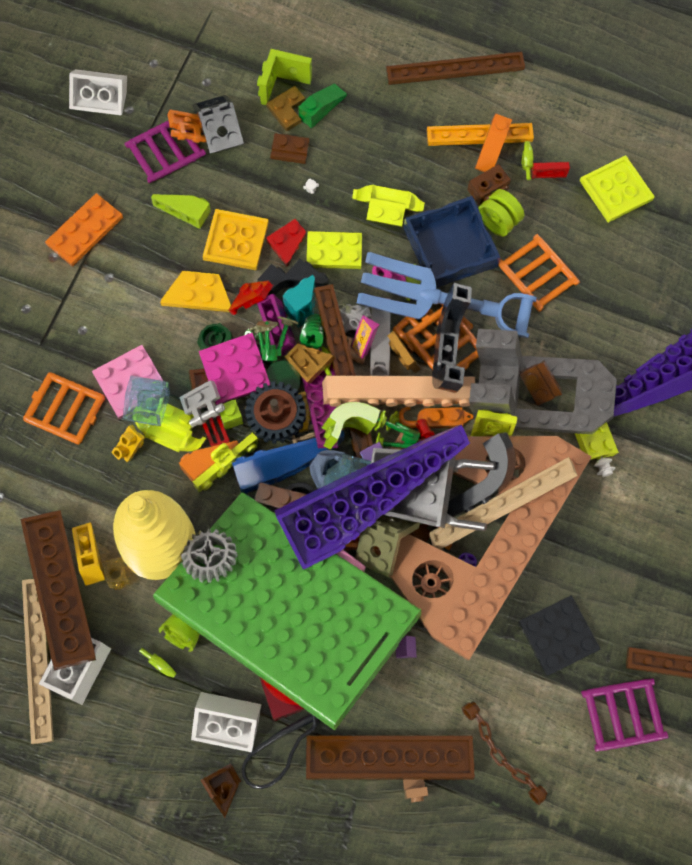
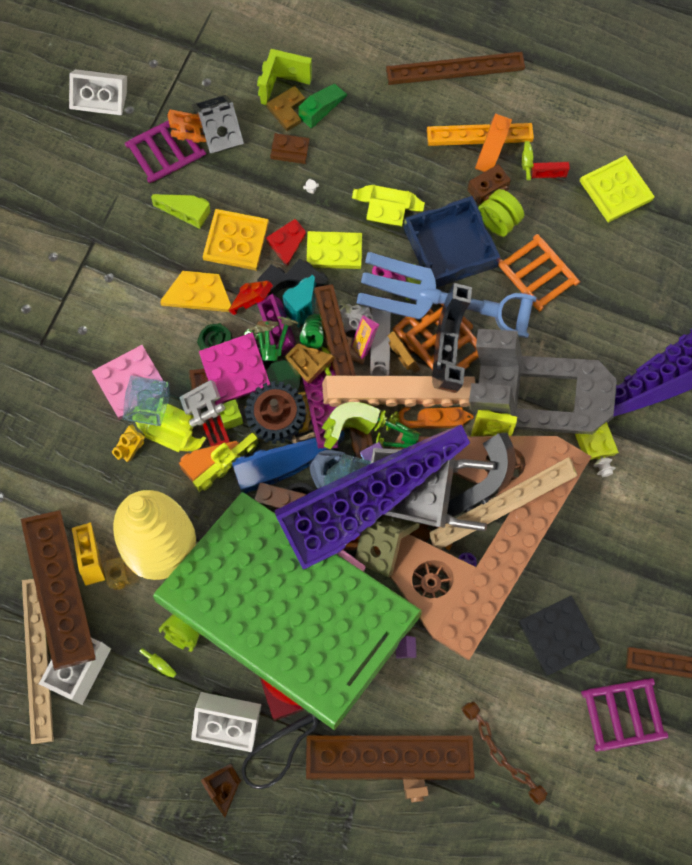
orange bar [23,372,105,445] -> none
orange plate [45,193,123,267] -> none
light grey gear [181,528,237,583] -> none
red pin [415,419,435,441] -> none
reddish brown plate [519,360,563,405] -> none

